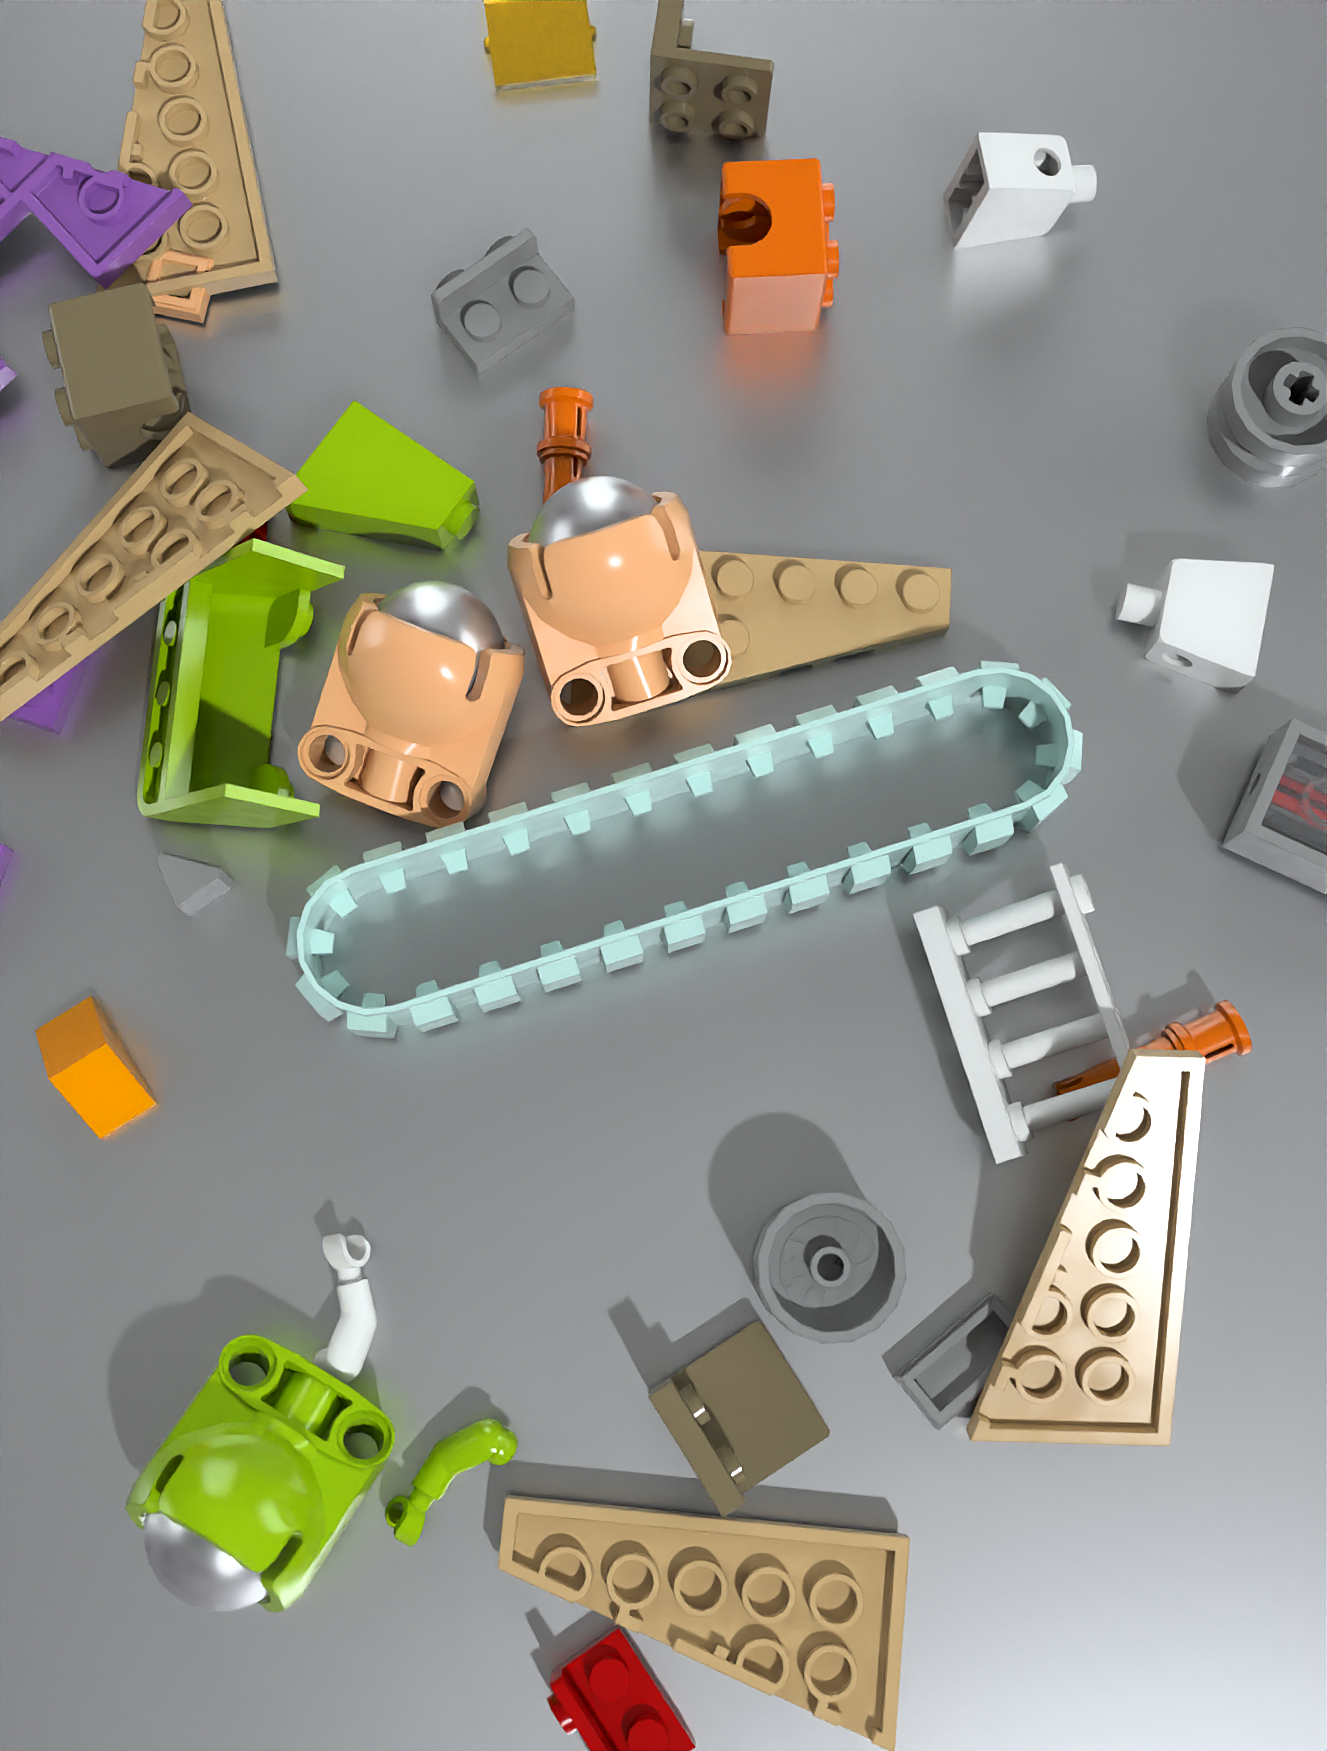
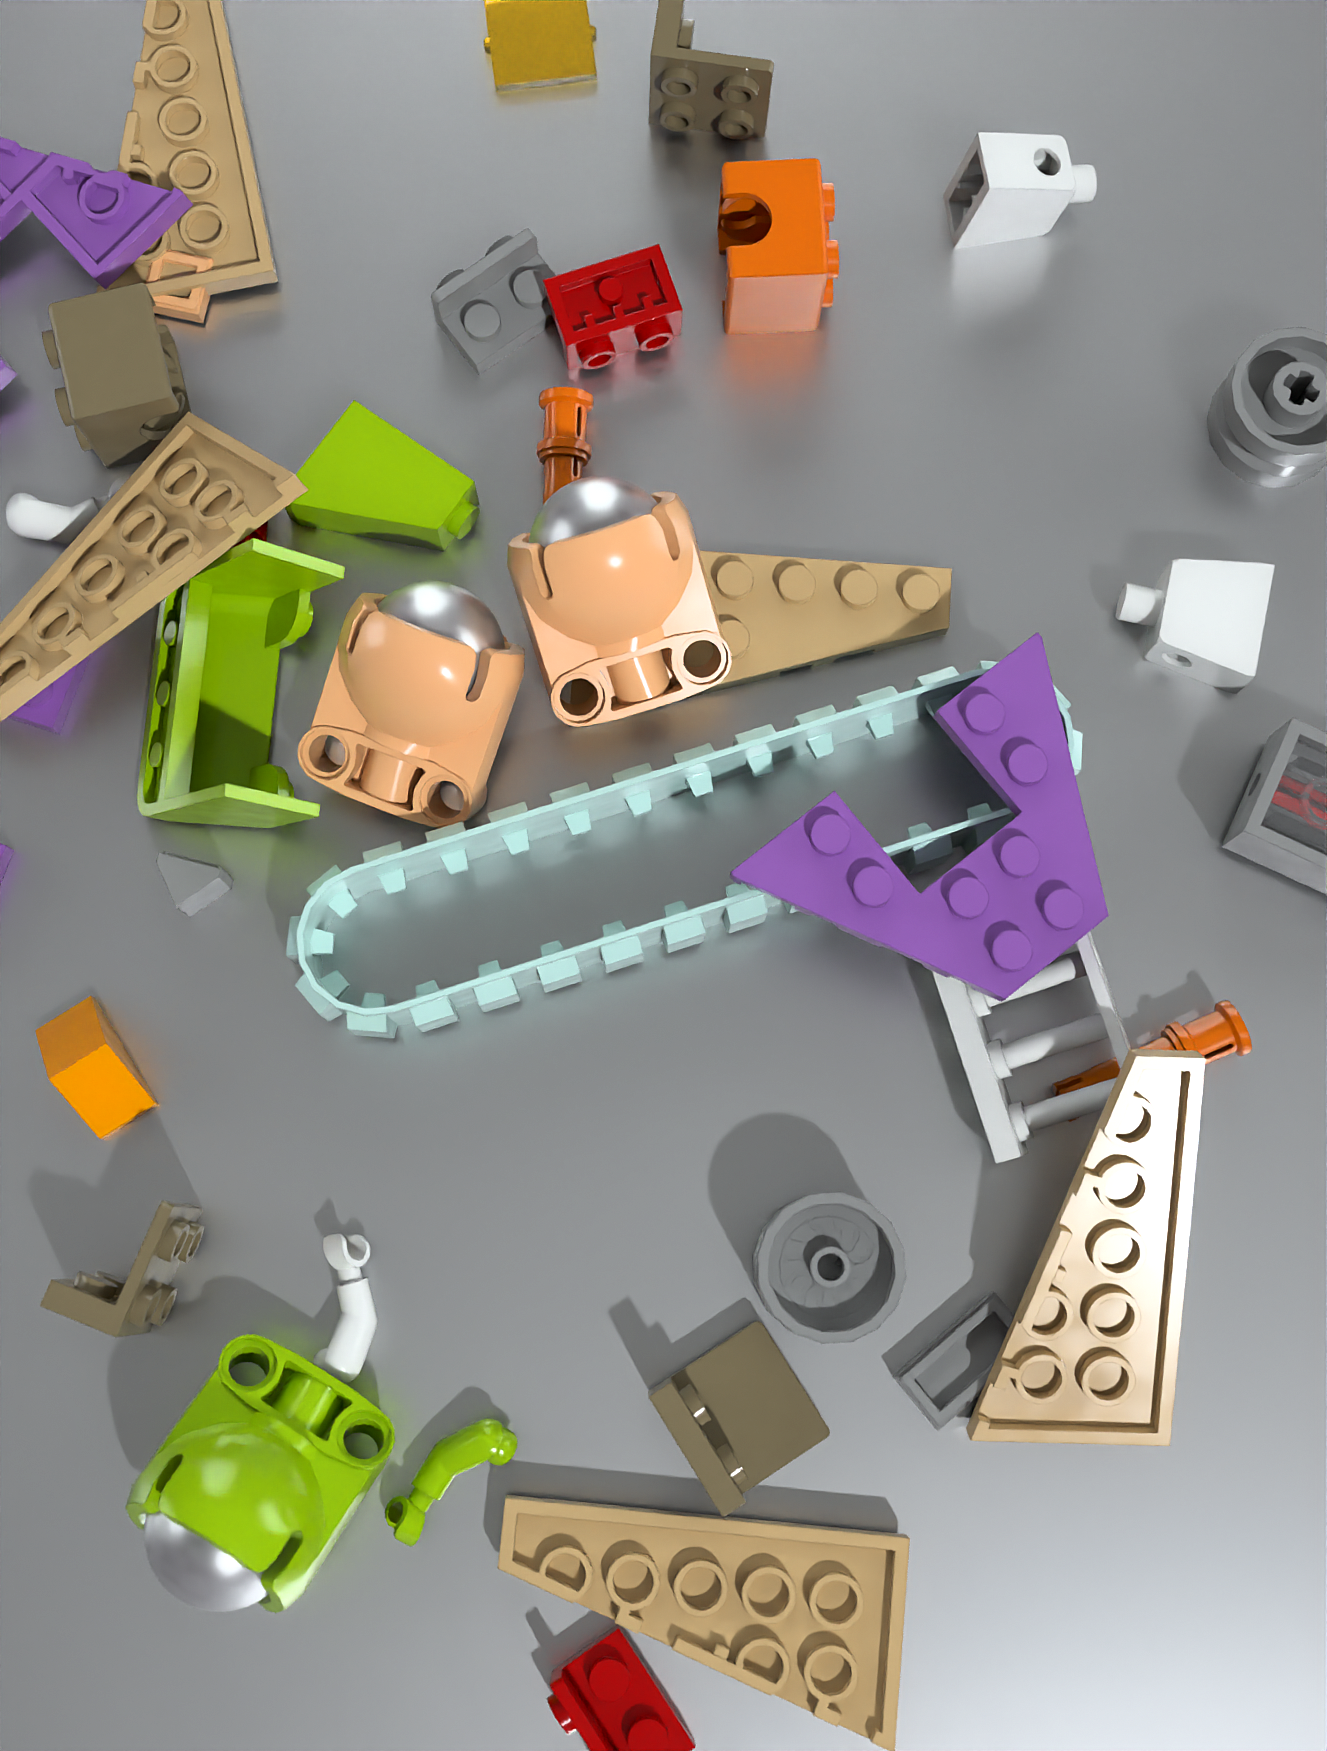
none -> white arm [6,475,131,544]
none -> dark tan bracket [40,1201,204,1338]
none -> red bracket [543,244,683,370]
none -> medium lavender wing [729,632,1109,1002]

